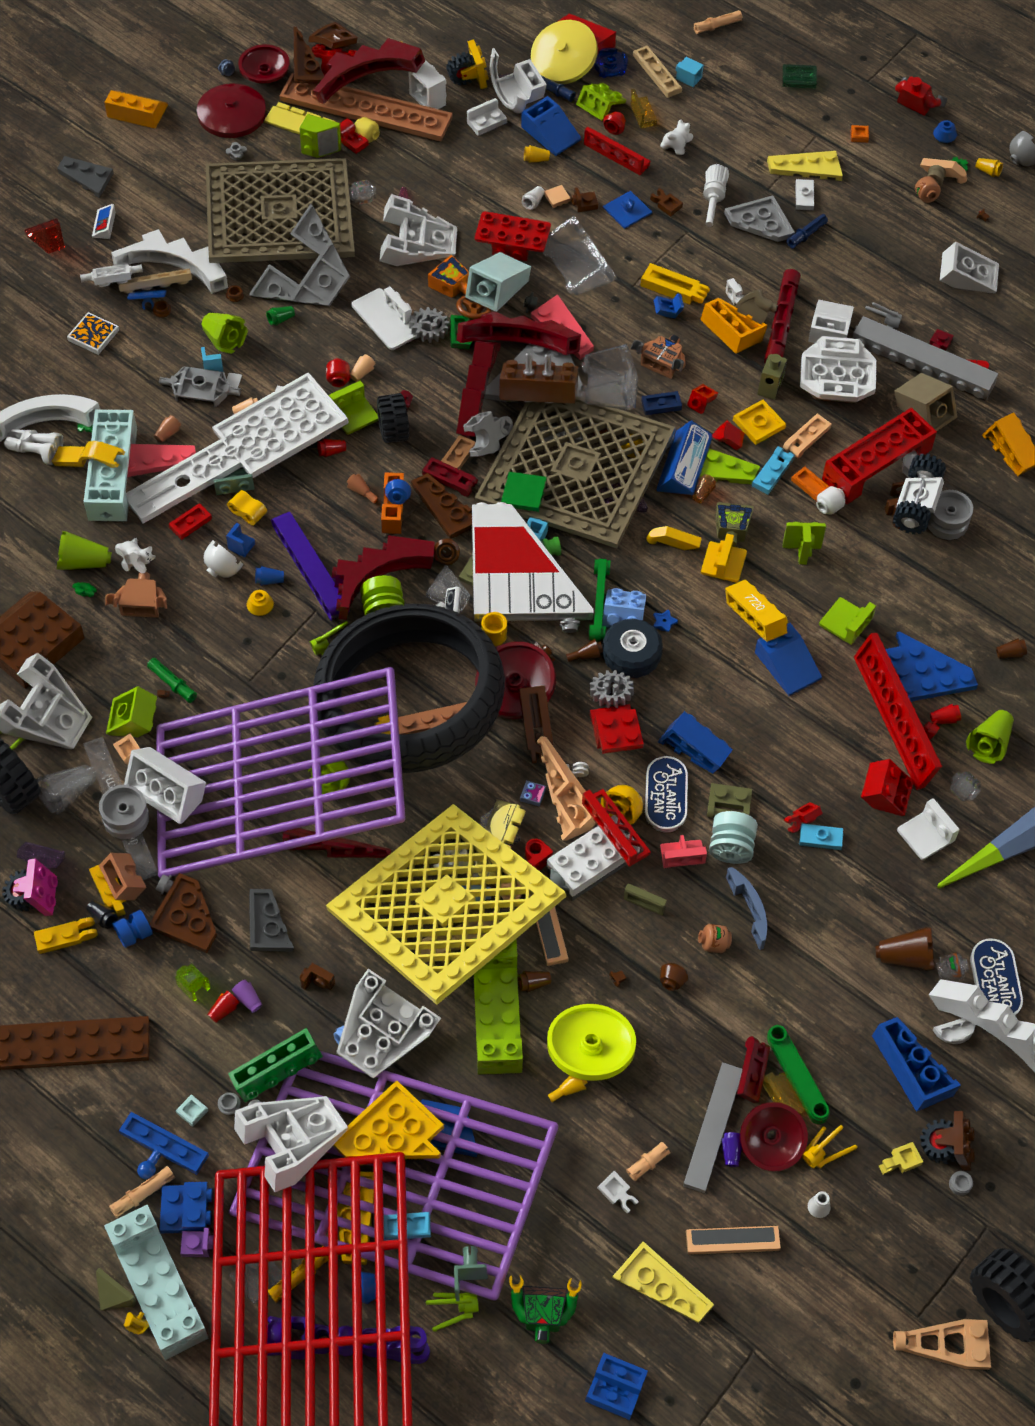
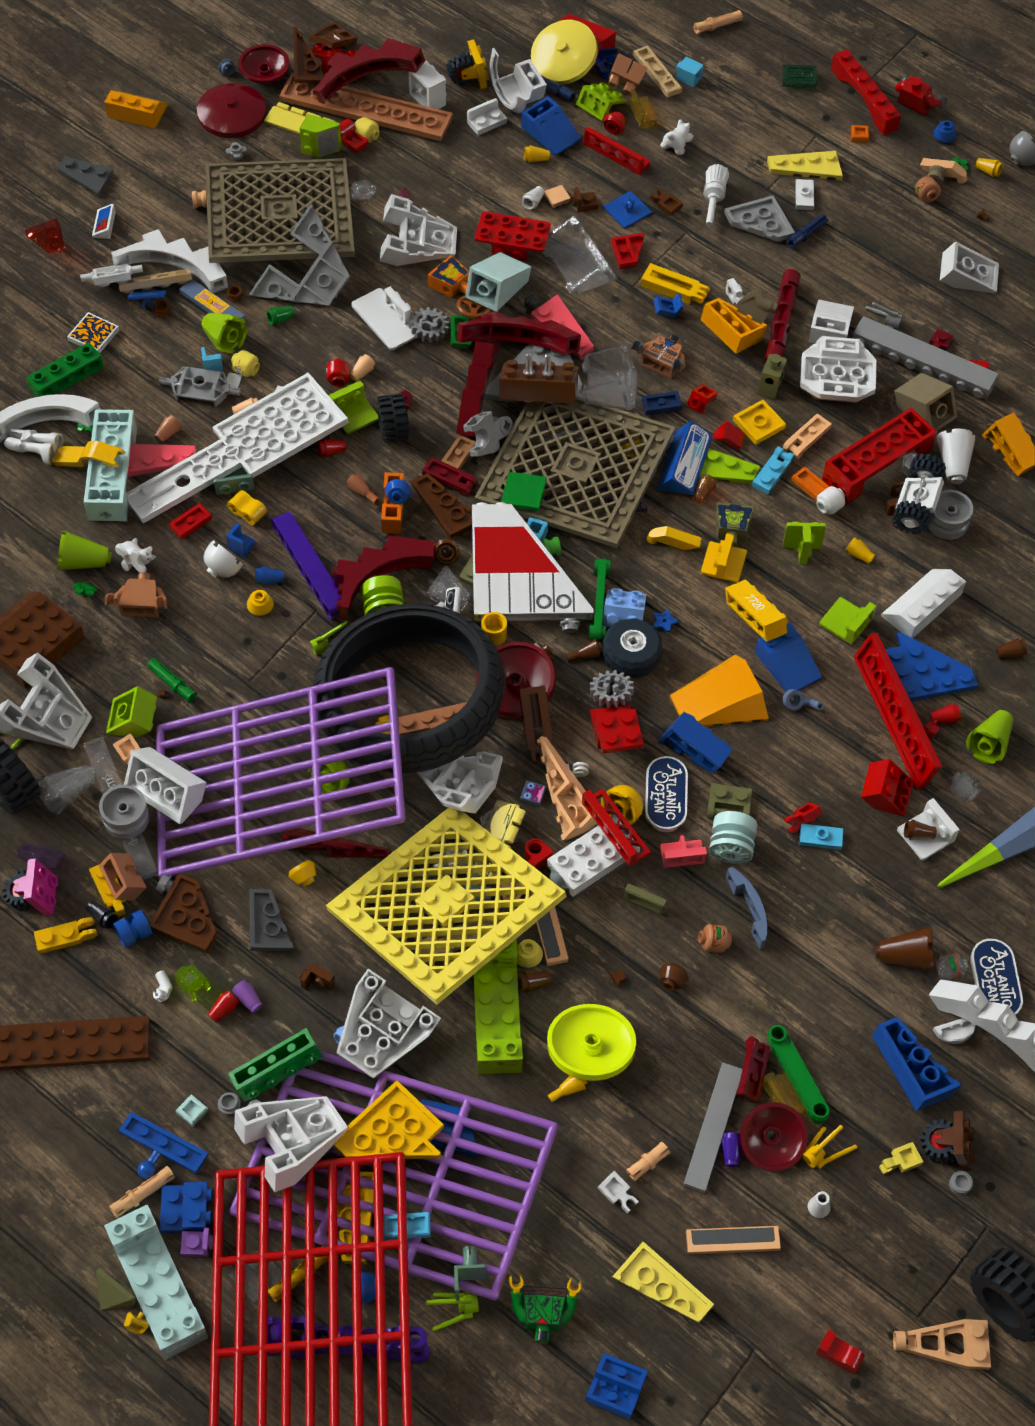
none -> green brick [26,342,104,397]
none -> white arm [153,970,173,1002]
none -> tile [179,279,245,319]
none -> light nougat wheel [192,190,207,209]
none -> light yellow head [231,350,260,378]
none -> yellow cone [288,860,316,887]
none -> white wedge [417,751,503,813]
none -> light yellow cone [517,939,543,968]
none -> nougat hips [608,53,648,96]
none -> red wing [610,232,644,269]
none -> light orange wedge [670,655,769,727]
none -> sand blue plate [783,689,824,710]
none -> red leg [816,1329,865,1373]
none -> red arch [831,49,901,136]
none -> yellow cone [845,537,875,564]
none -> white slope [881,569,966,638]
none -> reddish brown cone [904,819,937,840]
none -> white cone [937,429,975,484]

